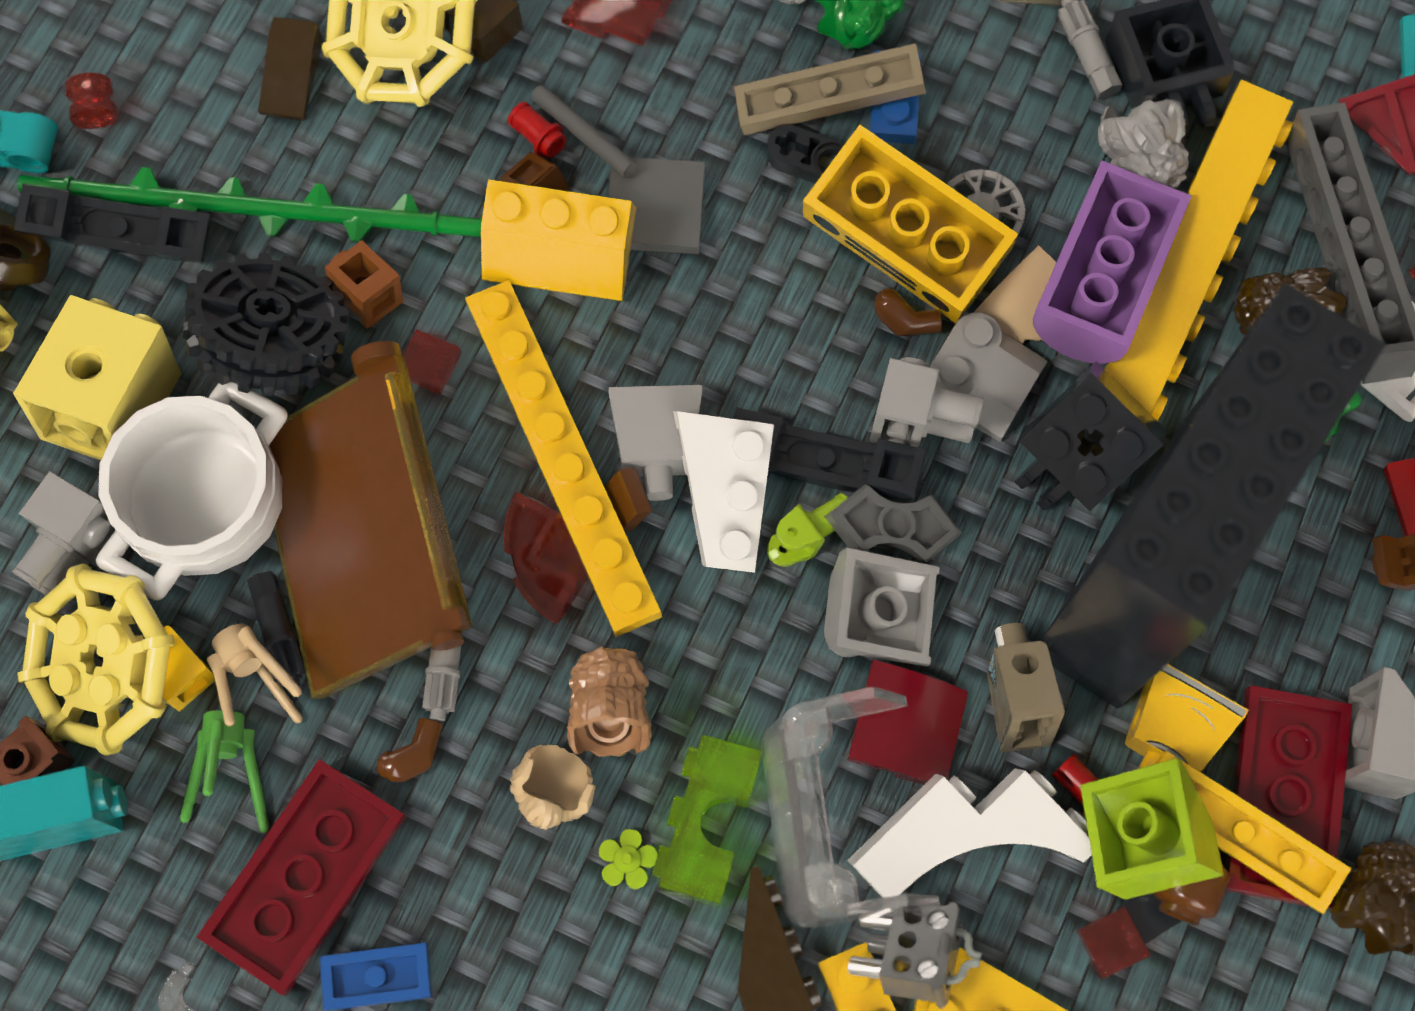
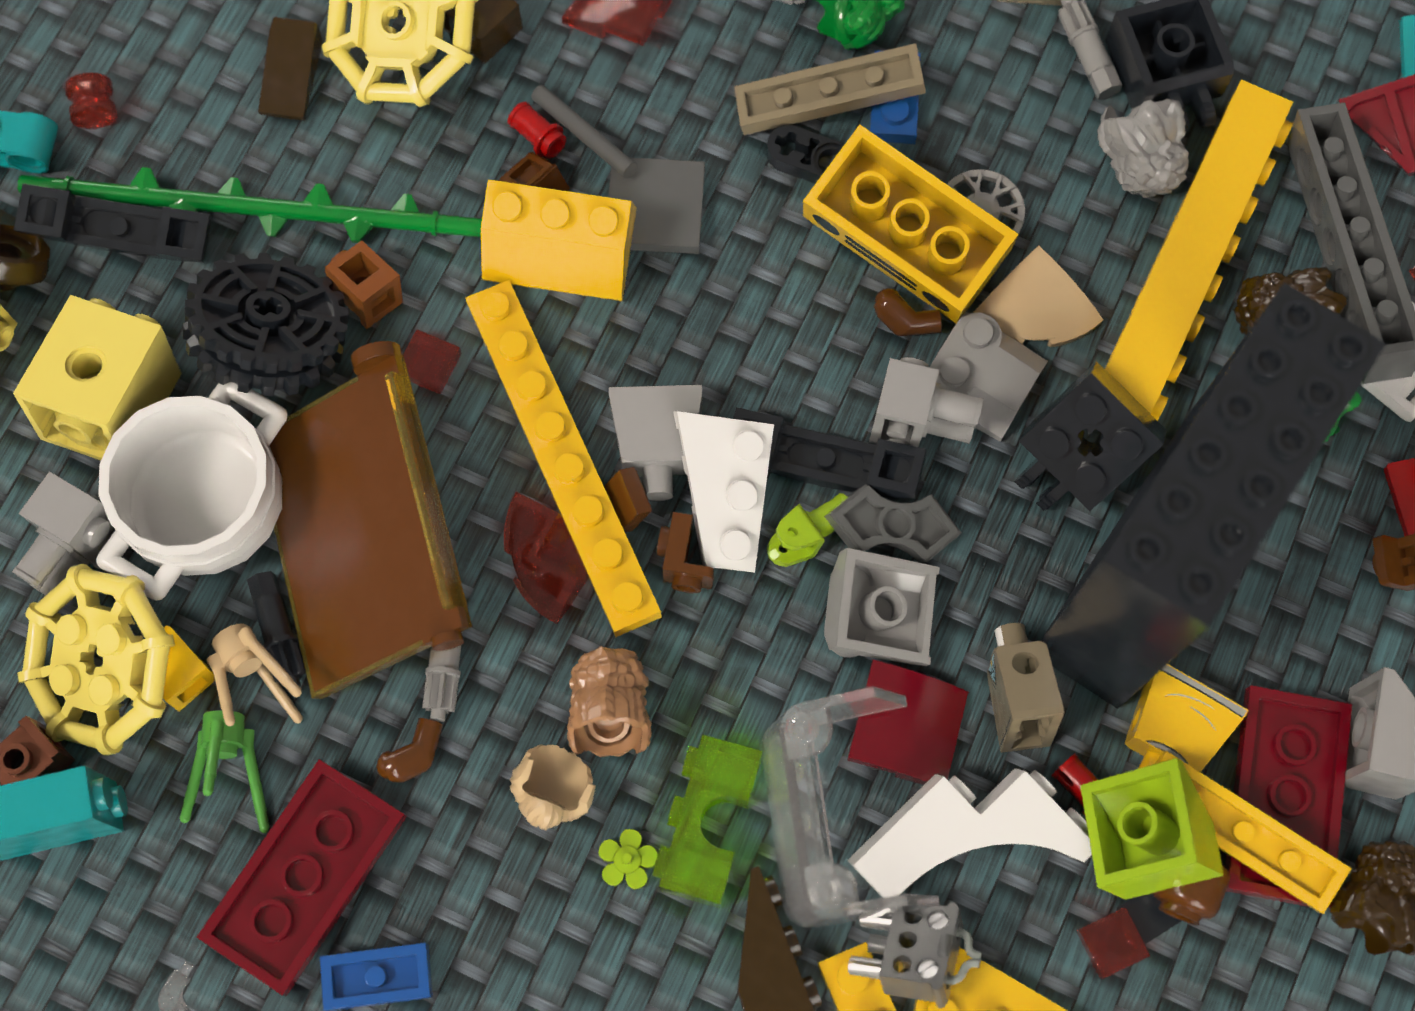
medium lavender brick [1033,160,1191,364] -> none
none -> reddish brown bracket [657,512,714,593]

